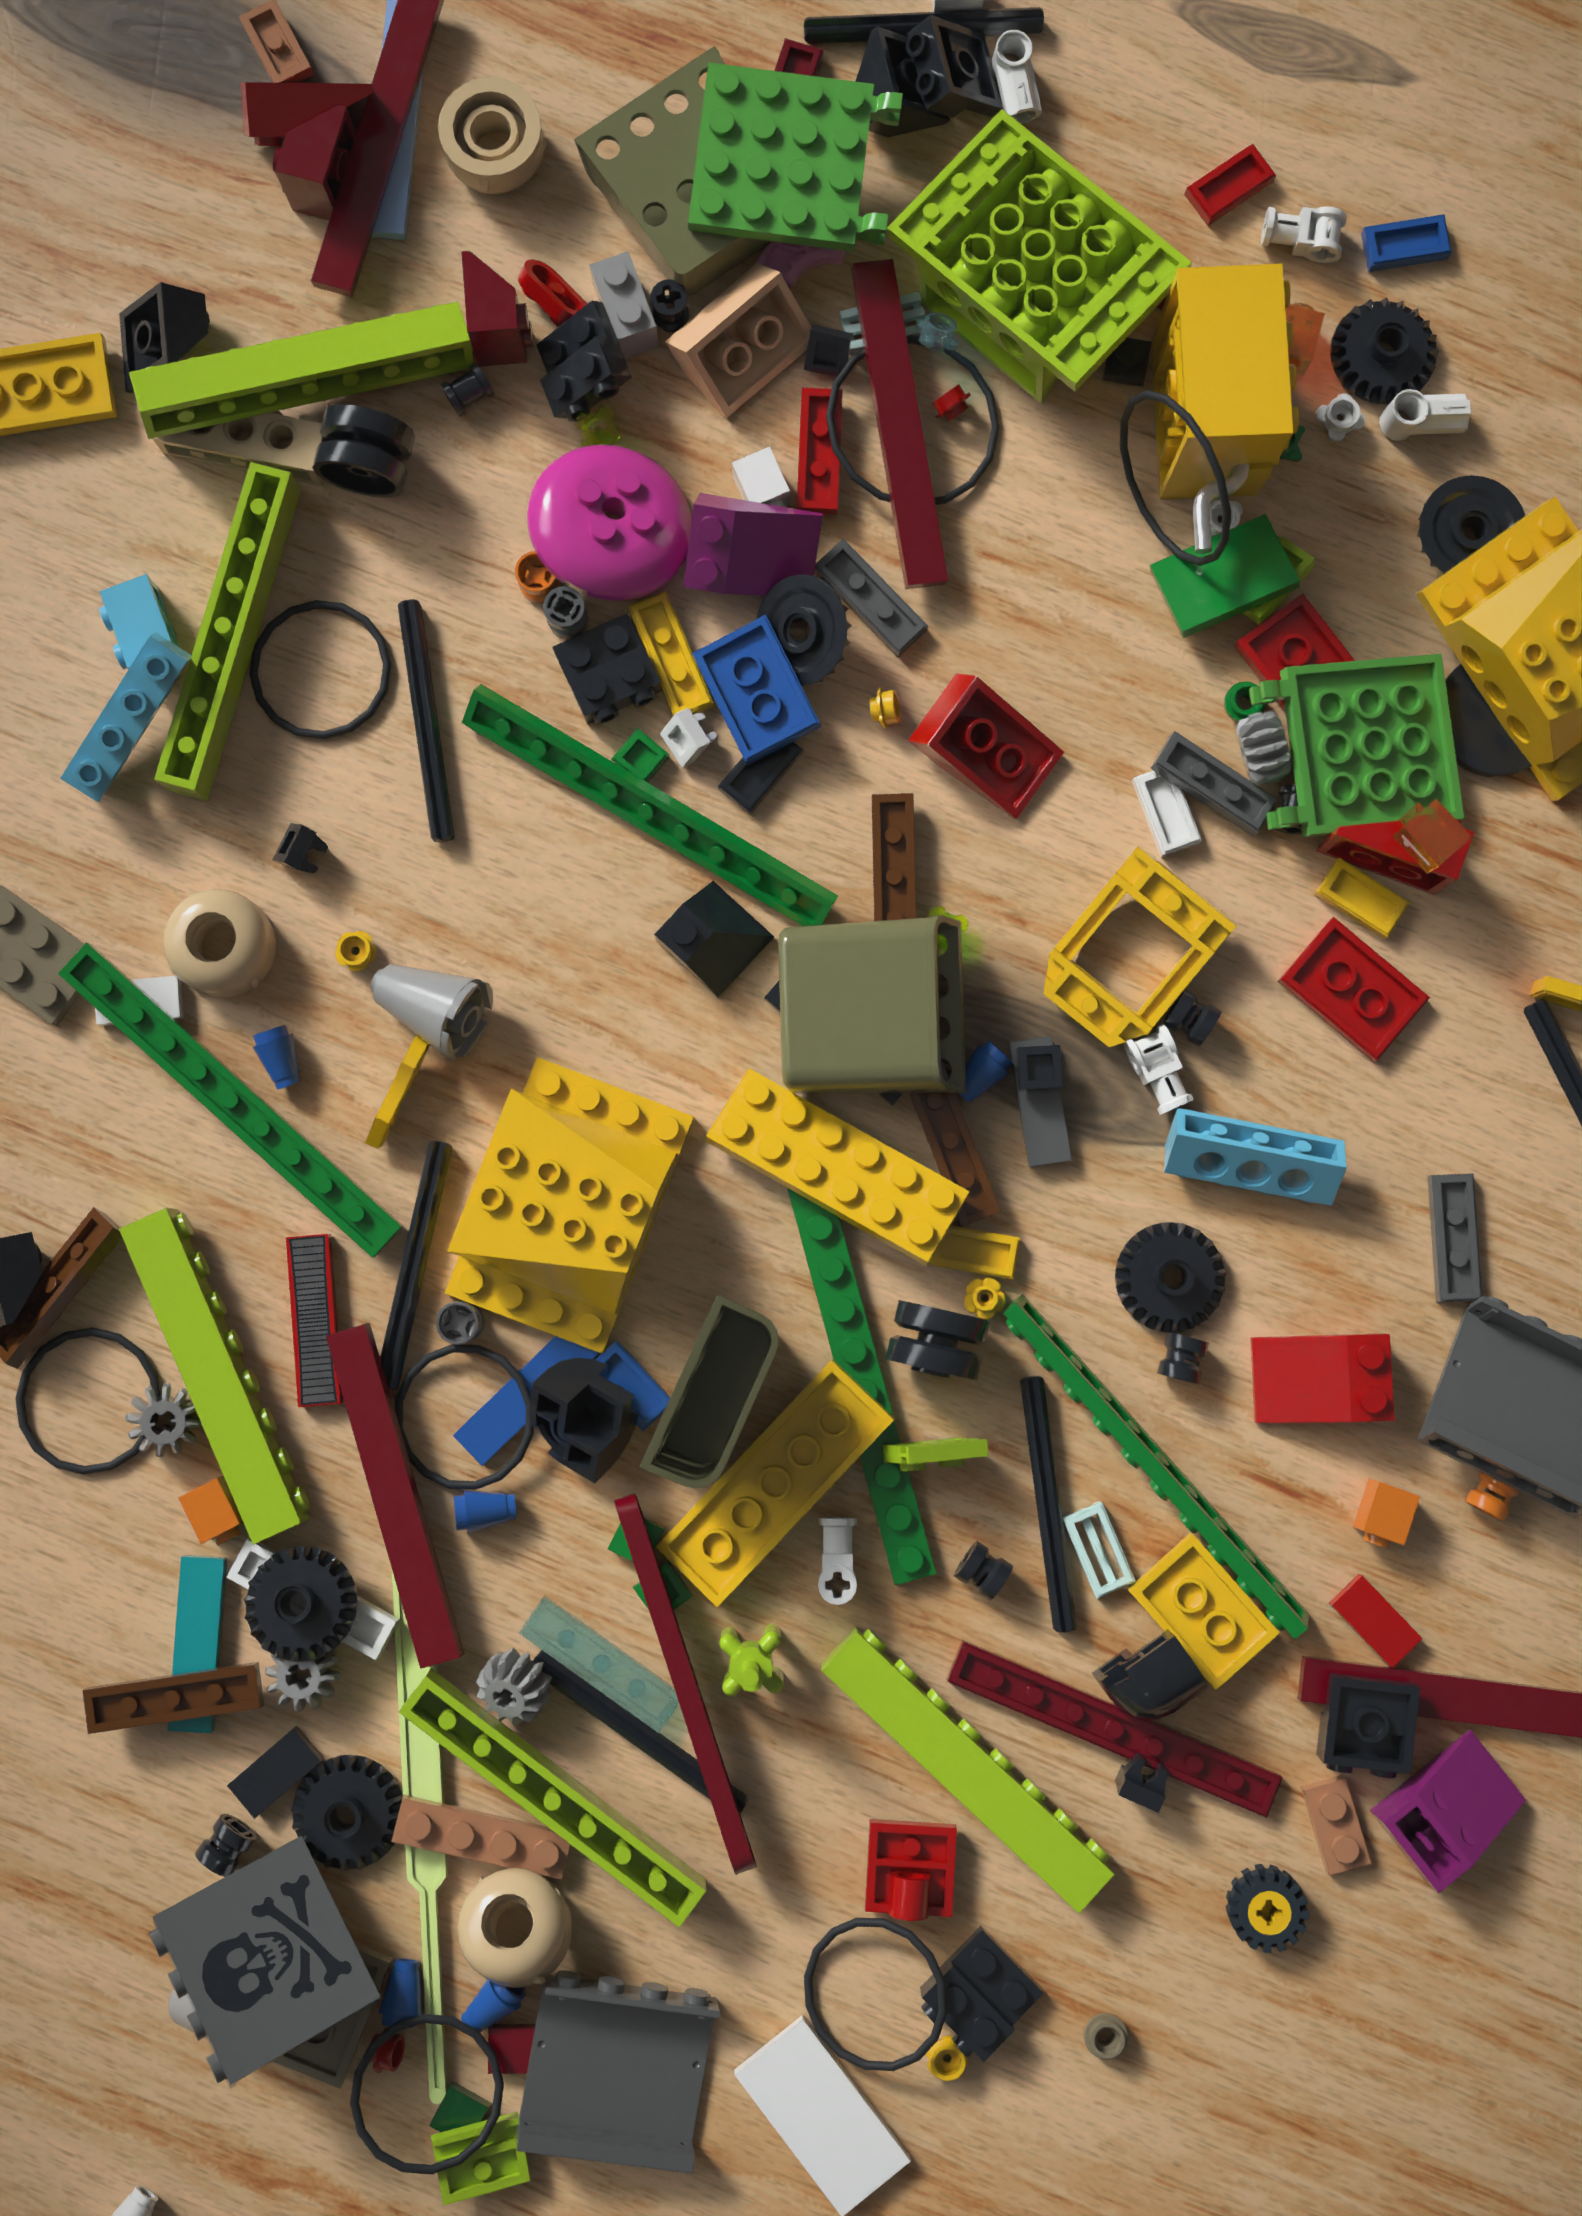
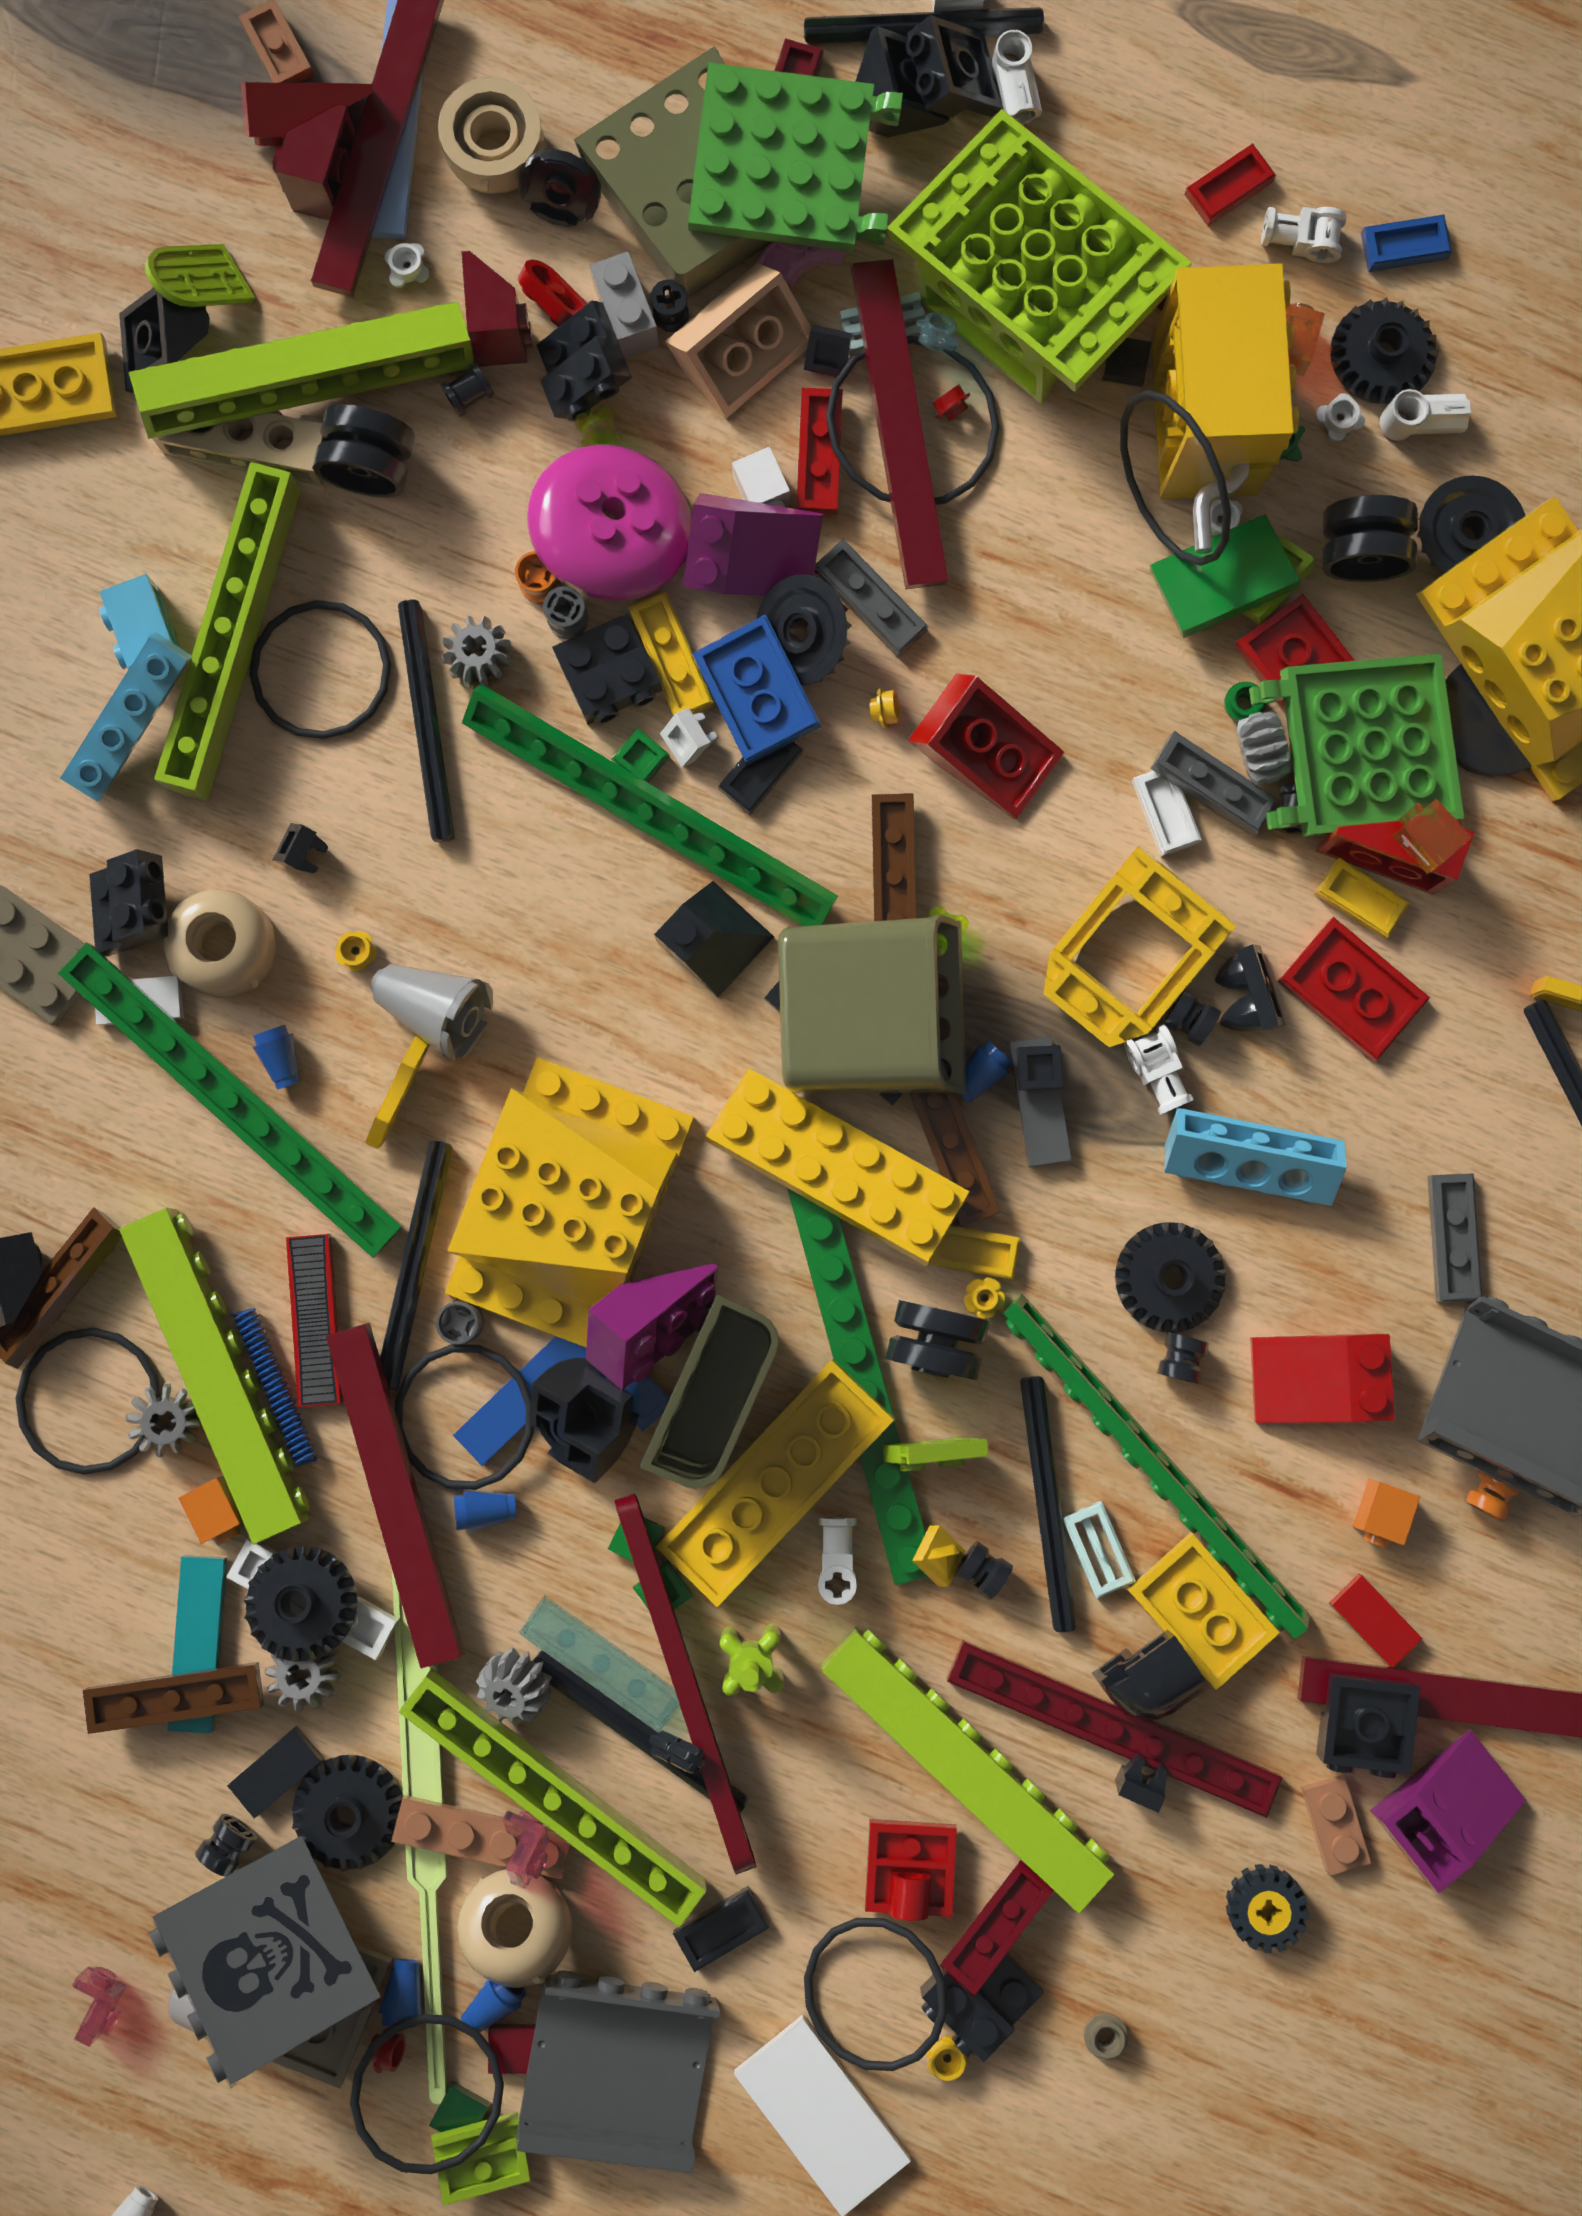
none -> clear pink bracket [72,1966,127,2047]
none -> black plate [89,849,168,957]
none -> lime window [145,244,255,307]
none -> blue piece [231,1307,318,1466]
none -> white plate [384,243,429,288]
none -> light grey gear [441,616,513,687]
none -> clear pink bracket [503,1811,549,1890]
none -> black tile [519,149,601,227]
none -> magenta slope [586,1263,718,1391]
none -> black piece [649,1730,705,1773]
none -> black tile [673,1886,770,1972]
none -> yellow tile [912,1525,966,1587]
none -> dark red plate [939,1860,1054,1997]
none -> black tile [1215,944,1286,1032]
none -> black wheel [1322,495,1418,582]

